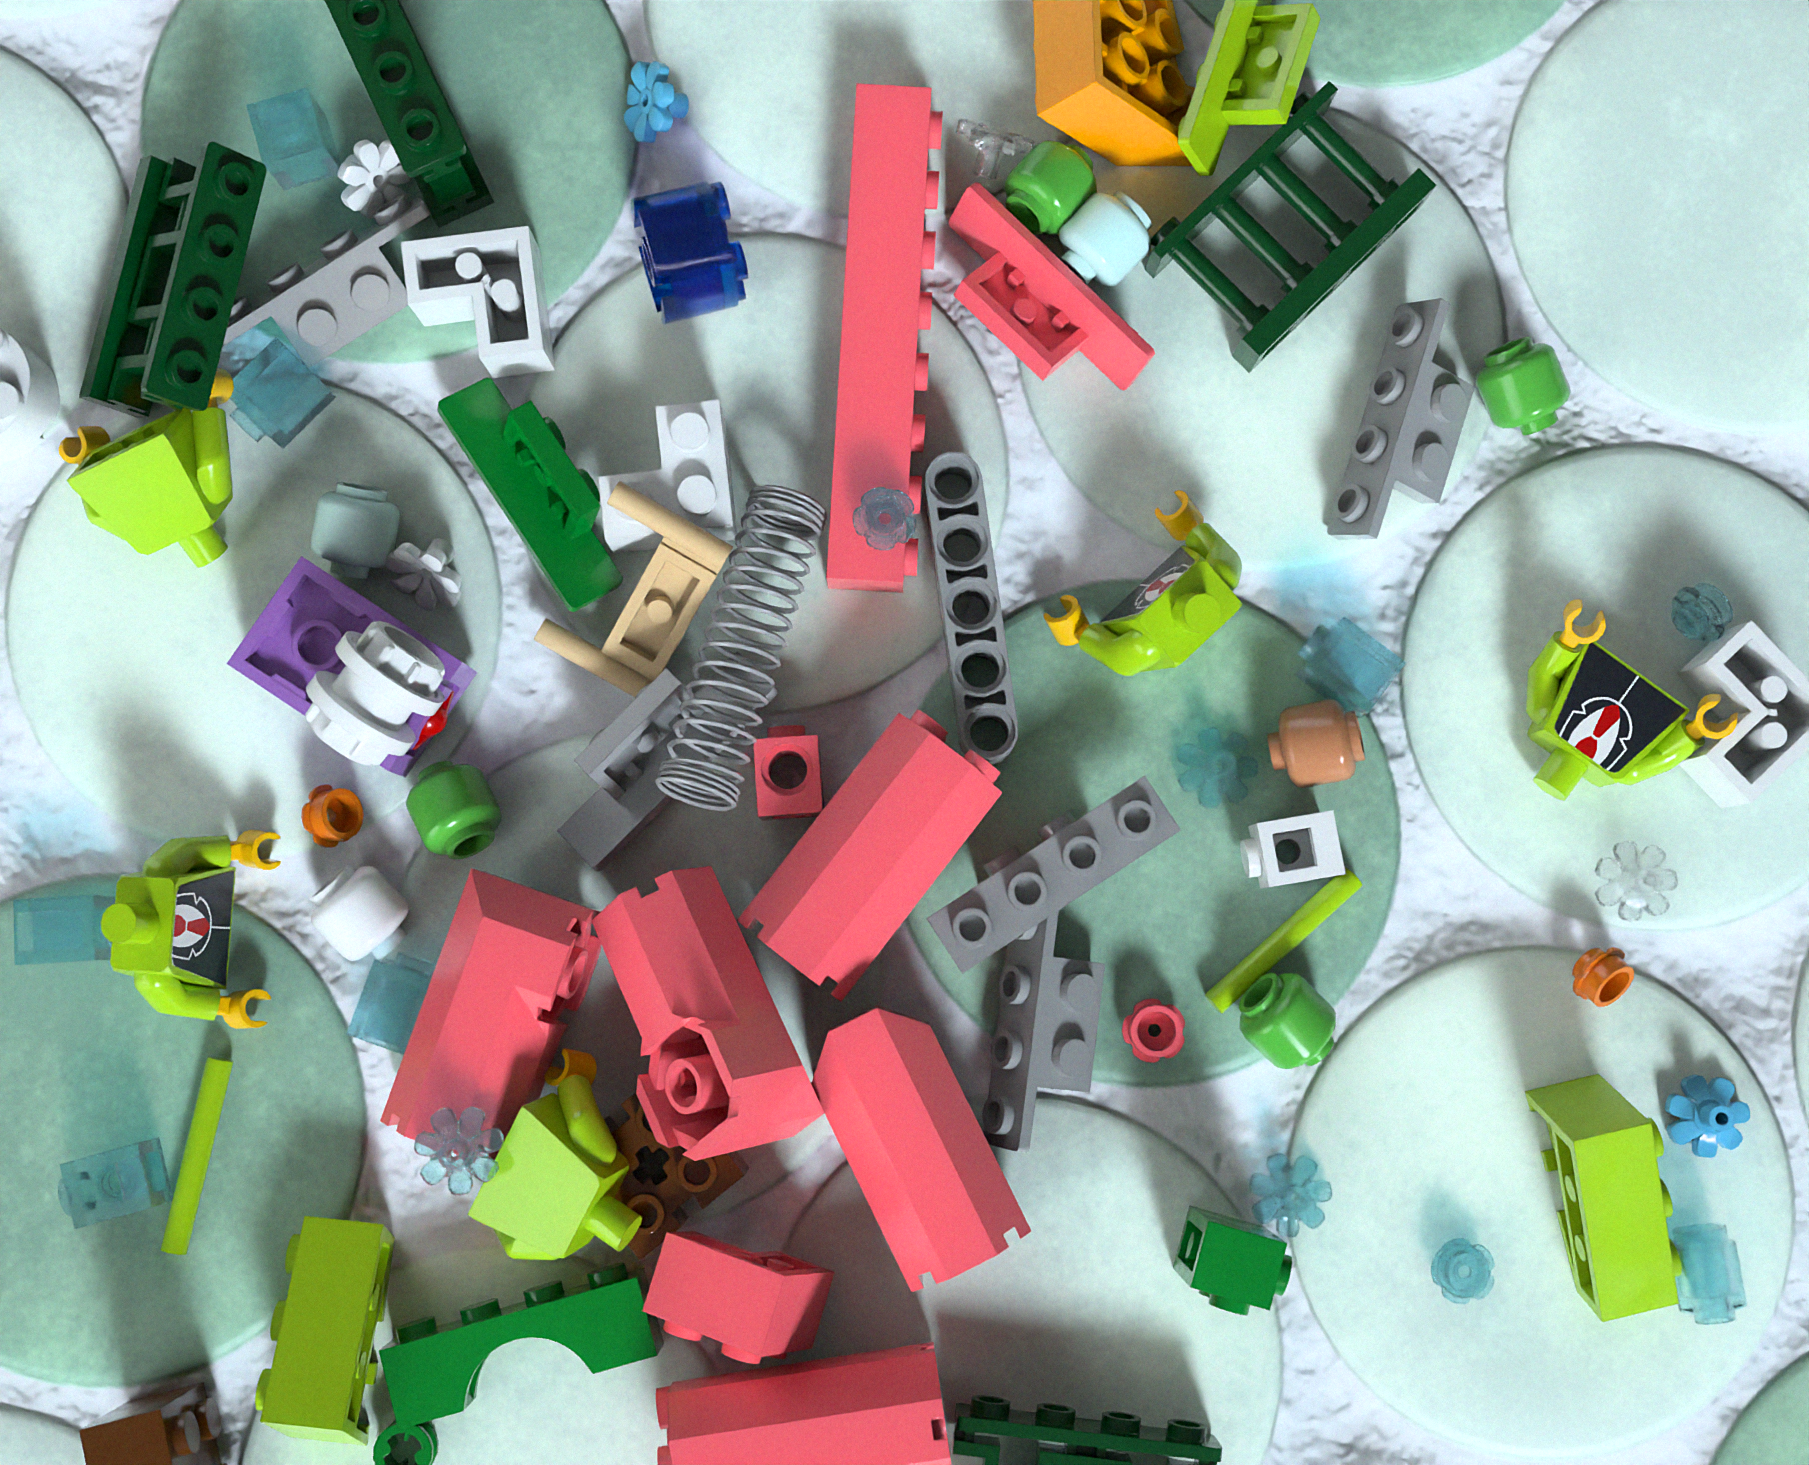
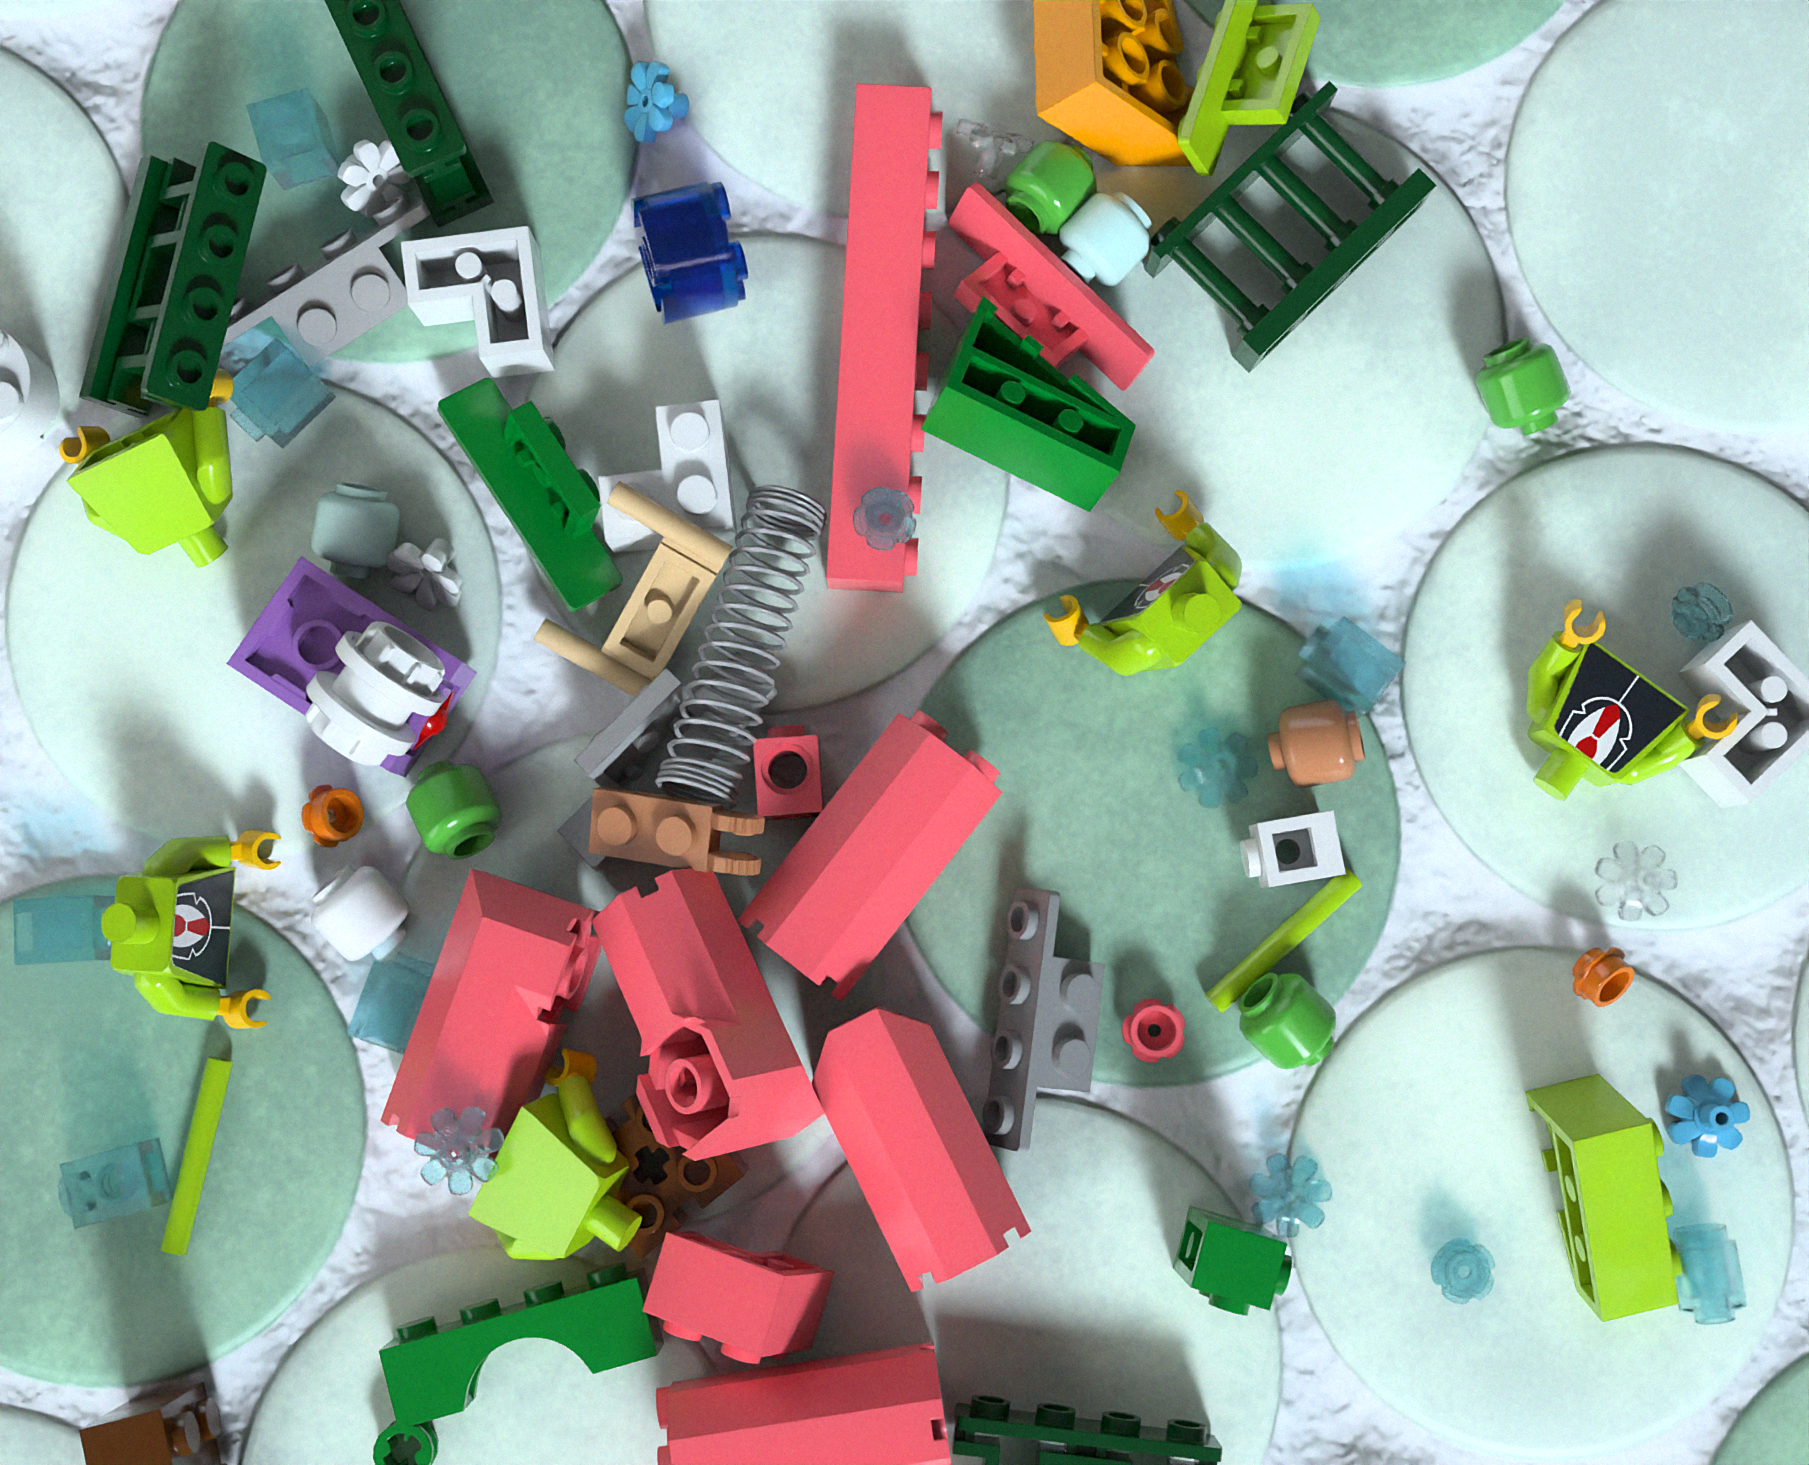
lime wedge [255,1216,395,1446] -> none
light grey beam [924,452,1018,765] -> none
light grey bracket [926,776,1181,974] -> none
light grey bracket [1327,298,1475,540] -> none
none -> nougat hinge [588,786,765,876]
none -> green wedge [920,296,1136,512]

